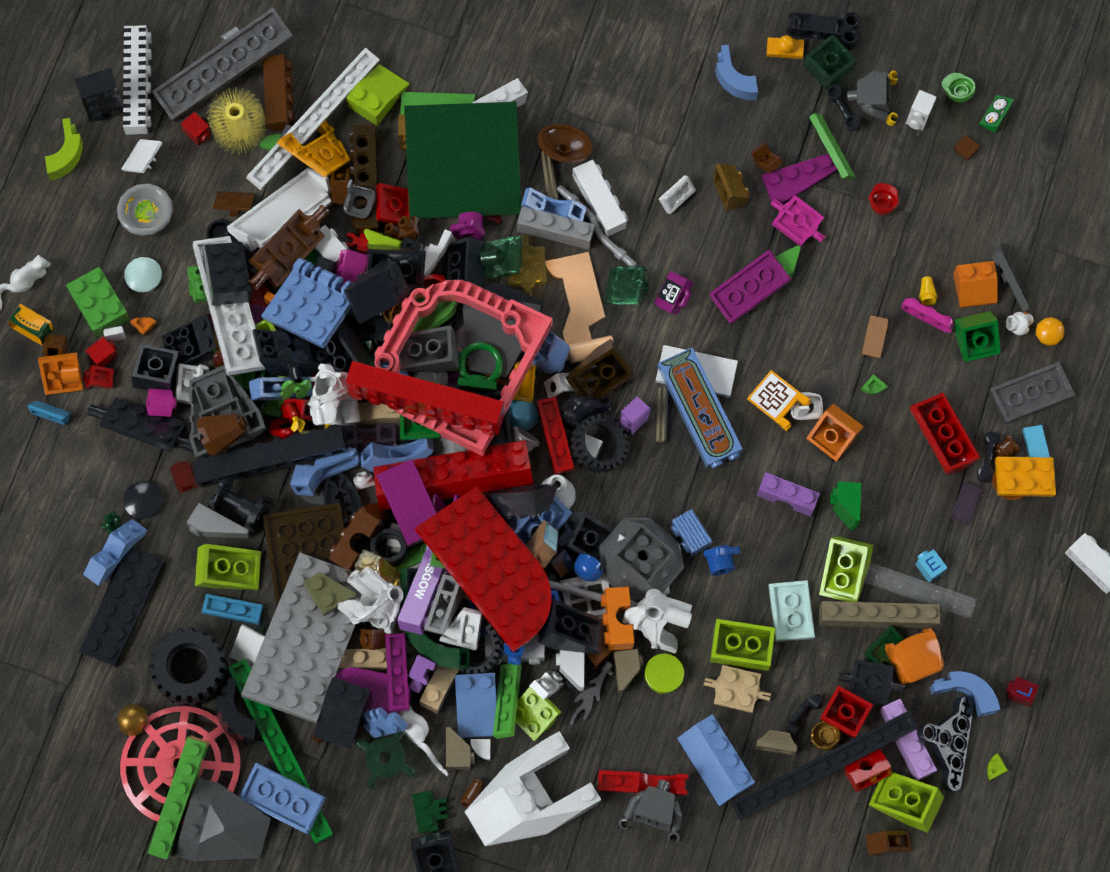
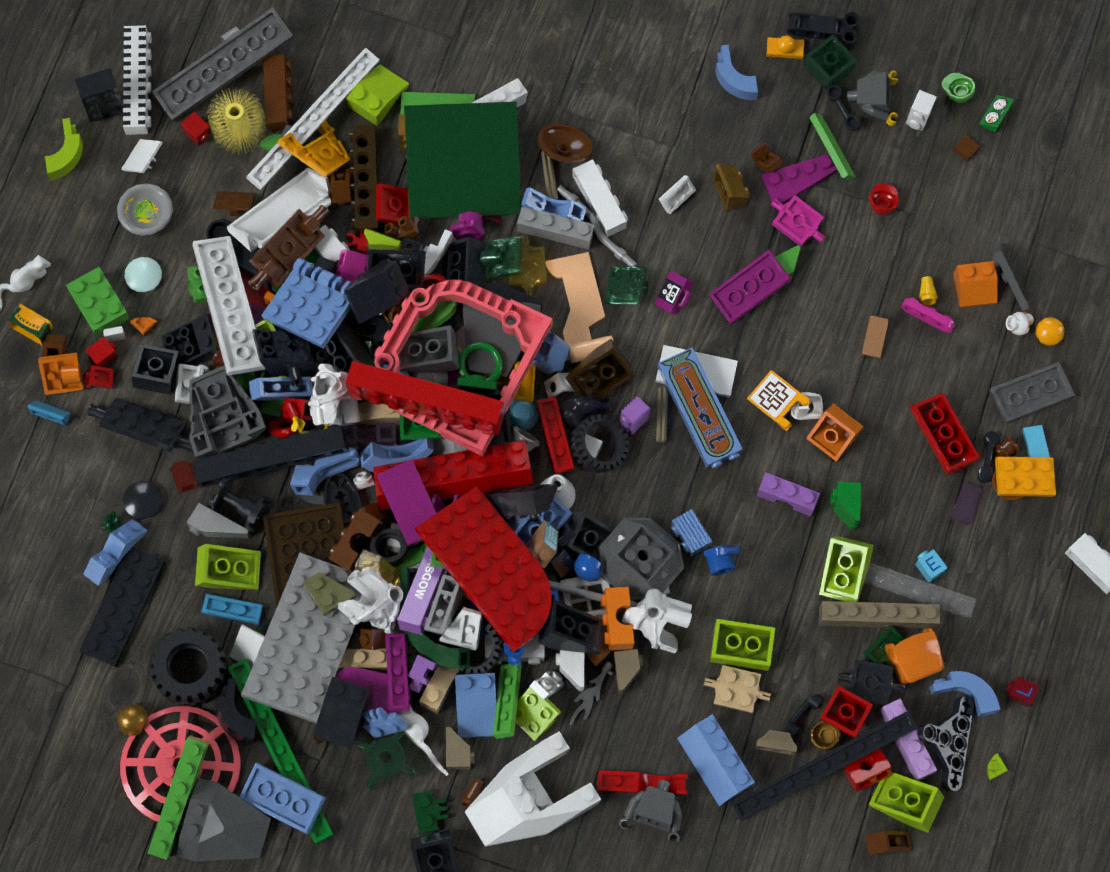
dark pink brick [146,389,176,417] -> none
reddish brown cone [197,414,247,456] -> none
black brick [203,242,252,306] -> none
bright green piece [280,379,312,399] -> none
dark grey piece [343,180,375,218] -> none
white tile [471,739,491,760] -> none
lime tile [644,654,684,694] -> none
light aqua tile [768,580,815,642] -> none
bright green tile [861,374,888,394] -> none
green slope [954,311,1001,362] -> none

